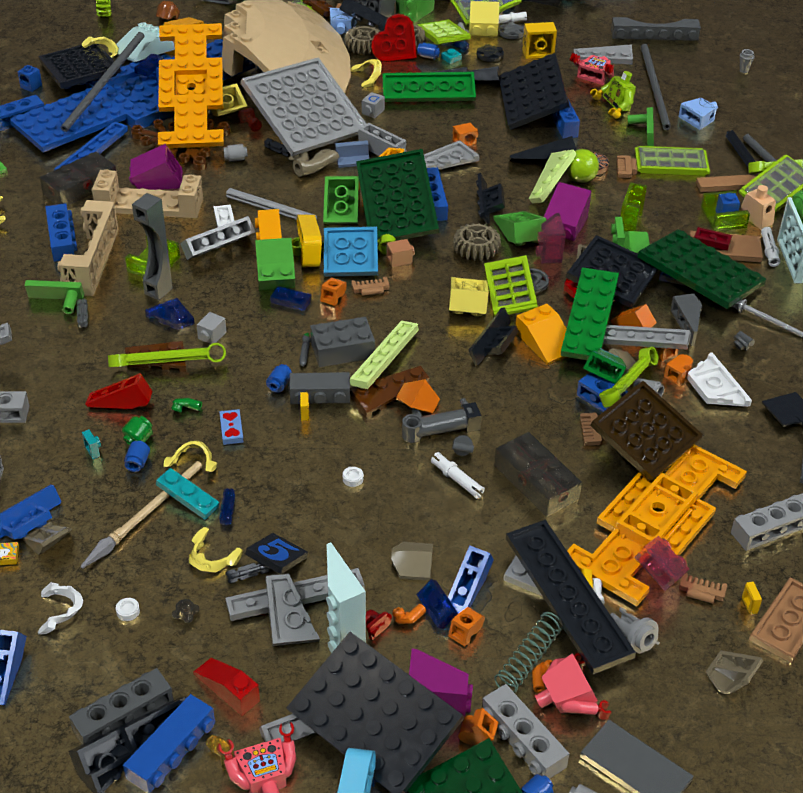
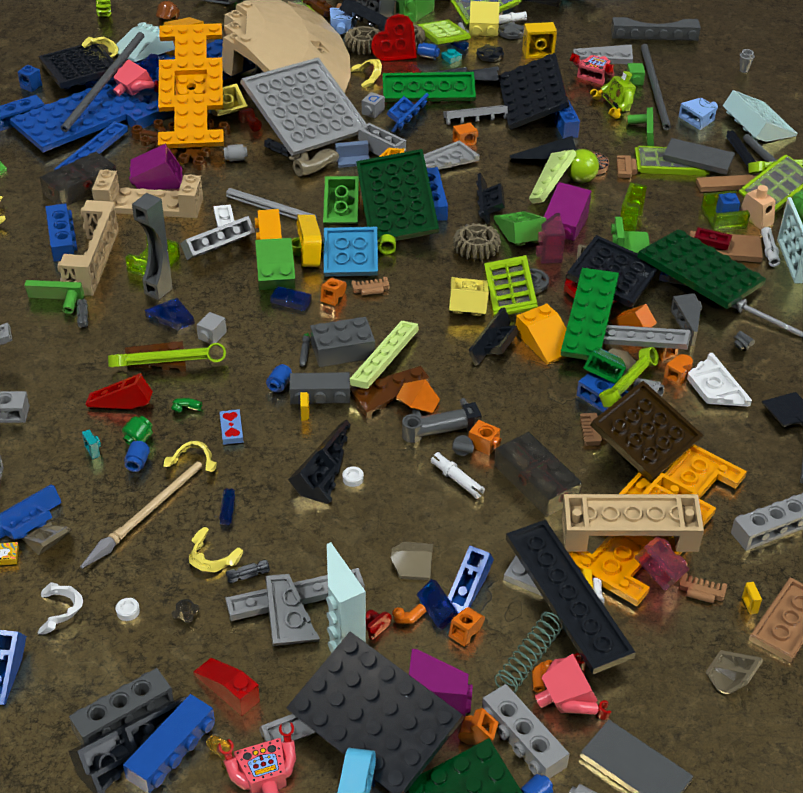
teal plate [156,468,220,520] -> none
black tile [245,533,308,574] -> none
nougat brick [387,239,415,267] -> none
light grey piece [610,607,660,654] -> none
none -> coral torso [113,59,159,97]
none -> black wedge [288,420,351,504]
none -> blue bracket [386,93,429,133]
none -> light grey hinge [443,105,508,125]
none -> orange brick [468,420,501,456]
none -> tan plate [562,494,704,552]
none -> bright green brick [627,63,645,86]
none -> dark grey tile [662,138,735,175]
none -> light aqua slope [723,90,798,142]

